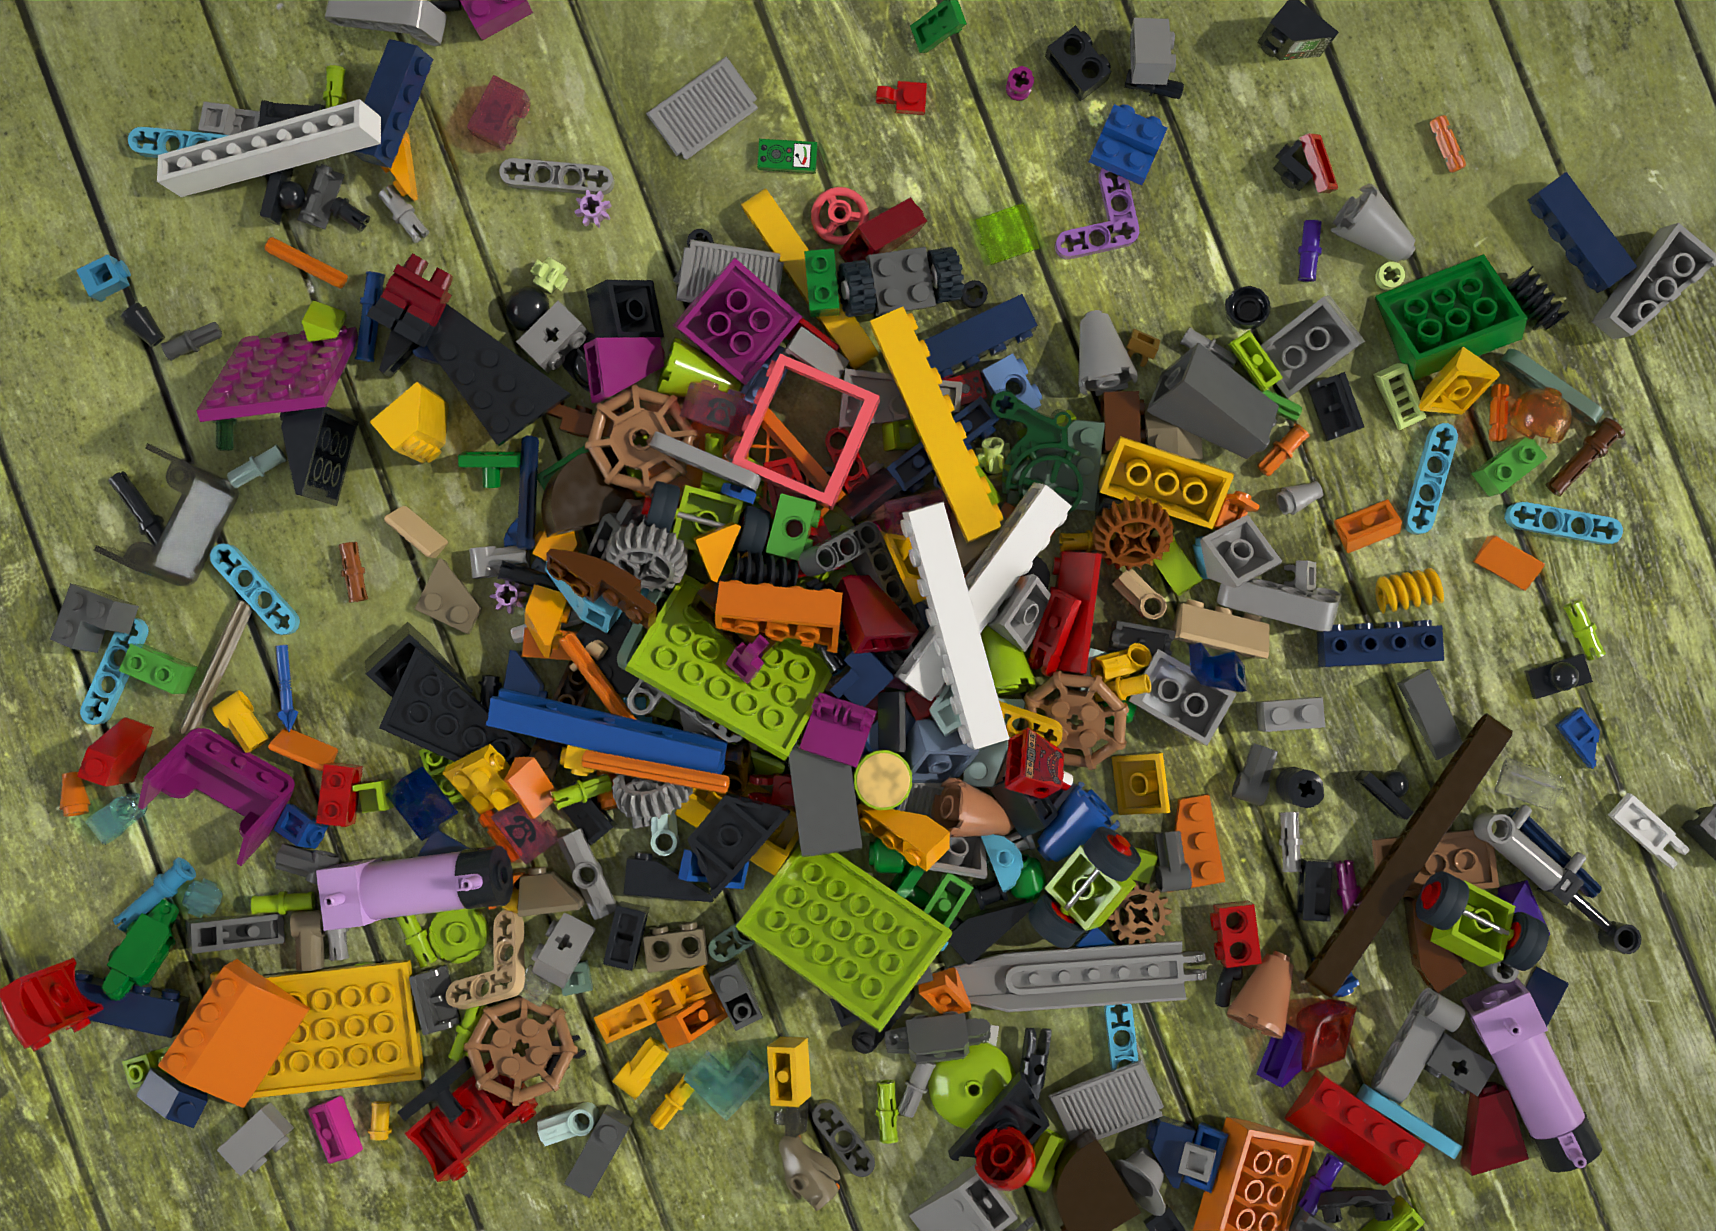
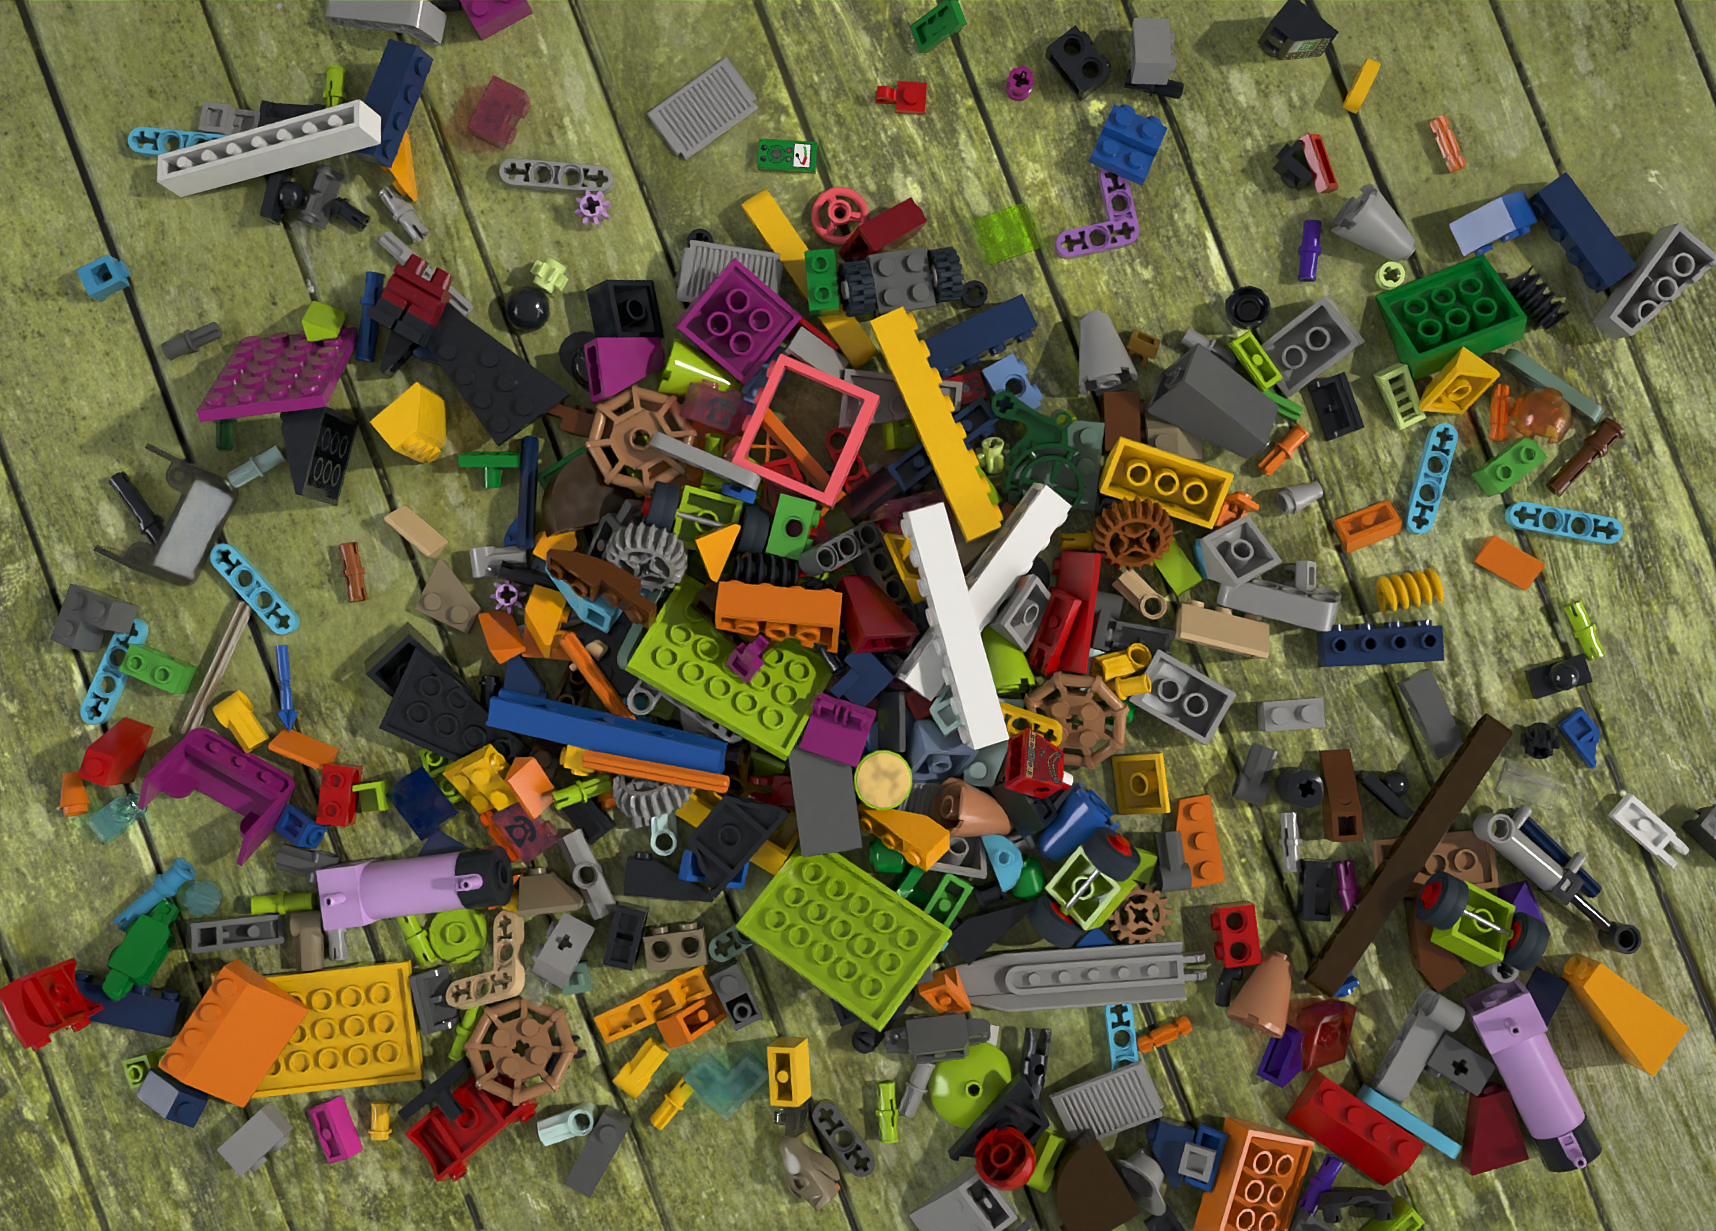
black cone [120,302,165,348] -> none
orange axle [265,237,348,289] -> none
light grey brick [516,301,589,373] -> none
clear blue slope [1189,642,1247,692] -> none
none -> light grey axle [379,231,473,317]
none -> orange slope [478,611,526,664]
none -> dark grey piece [1090,590,1123,651]
none -> orange axle [1136,1016,1192,1054]
none -> reddish brown slope [1319,749,1363,842]
none -> yellow beam [1342,57,1381,114]
none -> brick [1449,190,1539,257]
none -> black gear [1520,722,1560,759]
none -> light orange slope [1560,953,1689,1077]

